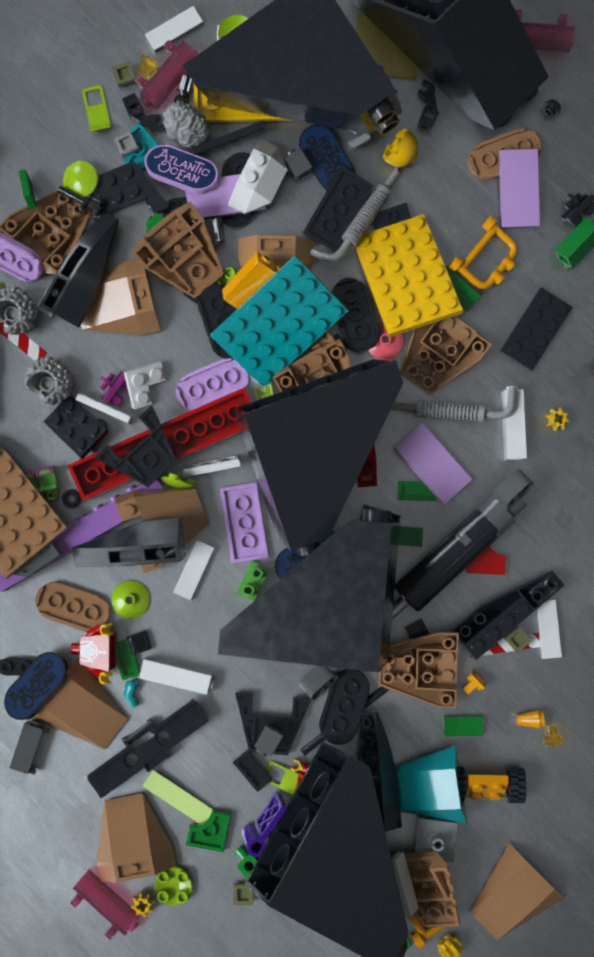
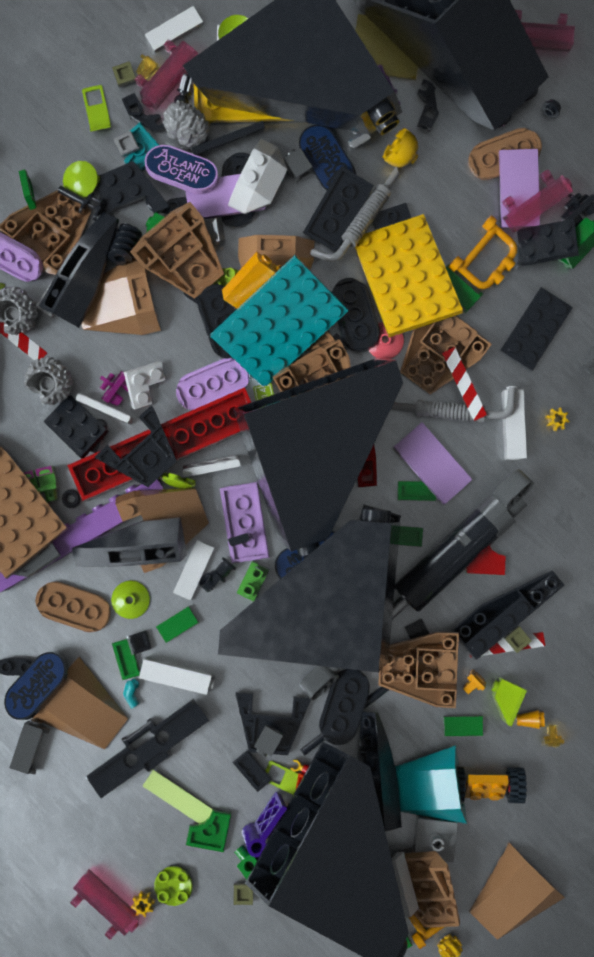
torso [70,623,116,684] -> none
medium nougat wedge [97,793,177,883] -> none
white tile [536,599,562,659] -> none
none -> black piece [108,223,142,266]
none -> green tile [156,606,199,643]
none -> black connector [199,557,236,592]
none -> black tile [228,533,252,546]
none -> sticker [442,347,487,421]
none -> lime slope [491,677,527,727]
none -> clear pink brick [502,169,573,233]
none -> black plate [517,219,579,266]

